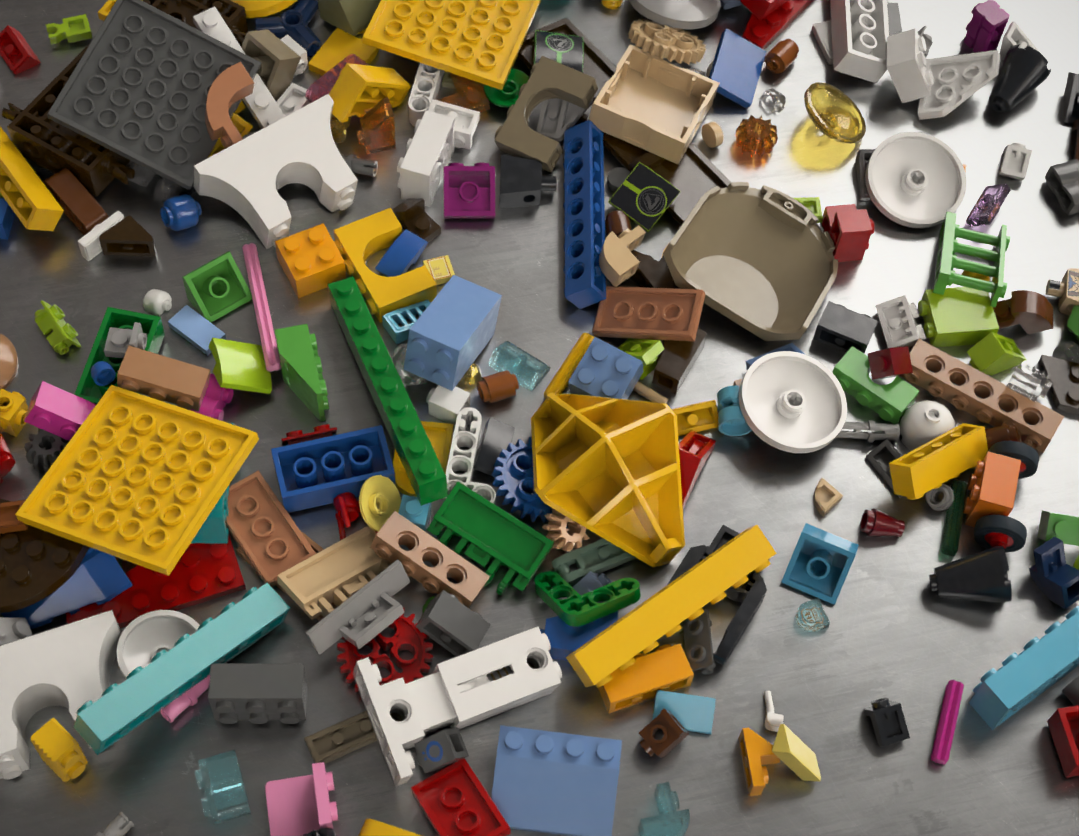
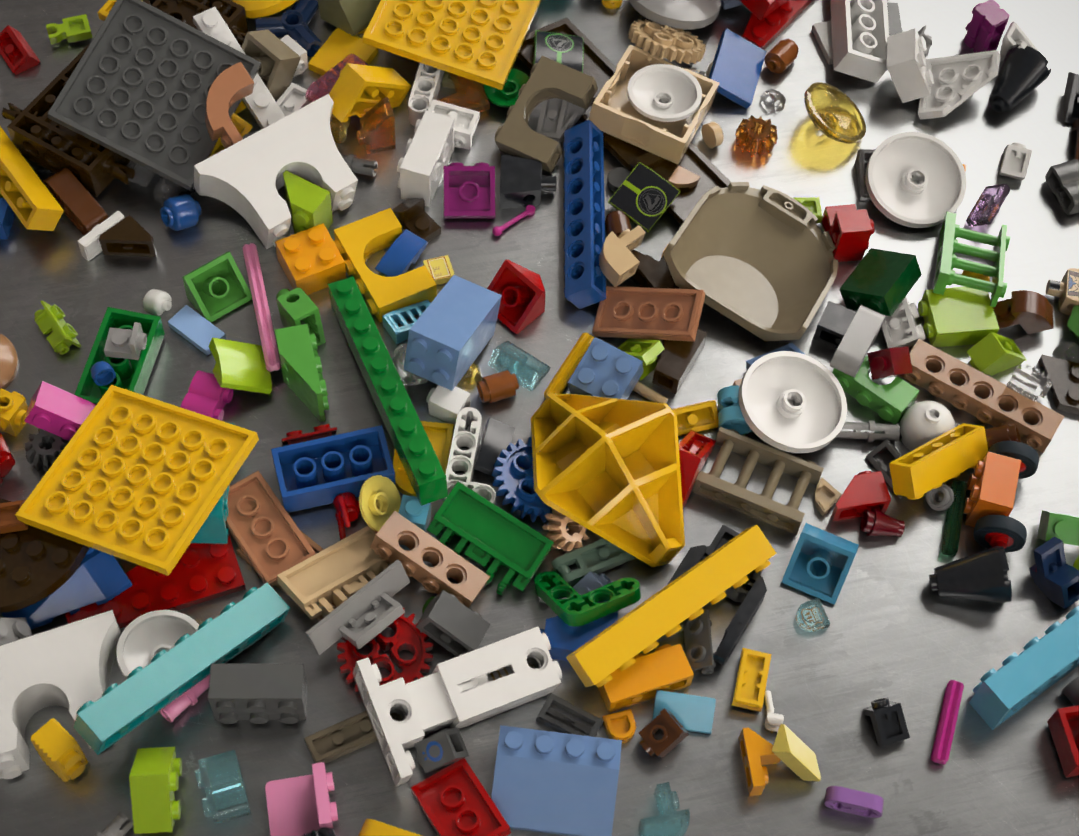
medium nougat brick [117,346,210,411] -> none
none -> lime brick [129,747,182,834]
none -> bright green torso [276,288,326,346]
none -> lime slope [283,170,333,234]
none -> red slope [487,259,546,334]
none -> dark pink hinge [492,205,536,236]
none -> dark grey tile [536,693,604,737]
none -> light orange tile [602,709,636,744]
none -> white dish [627,64,702,122]
none -> tile [668,166,701,190]
none -> dark tan fence [693,427,824,535]
none -> yellow plate [732,648,771,712]
none -> medium lavender beam [824,786,884,818]
none -> light grey beam [830,305,886,378]
none -> red slope [831,471,891,522]
none -> dark green brick [840,248,922,316]

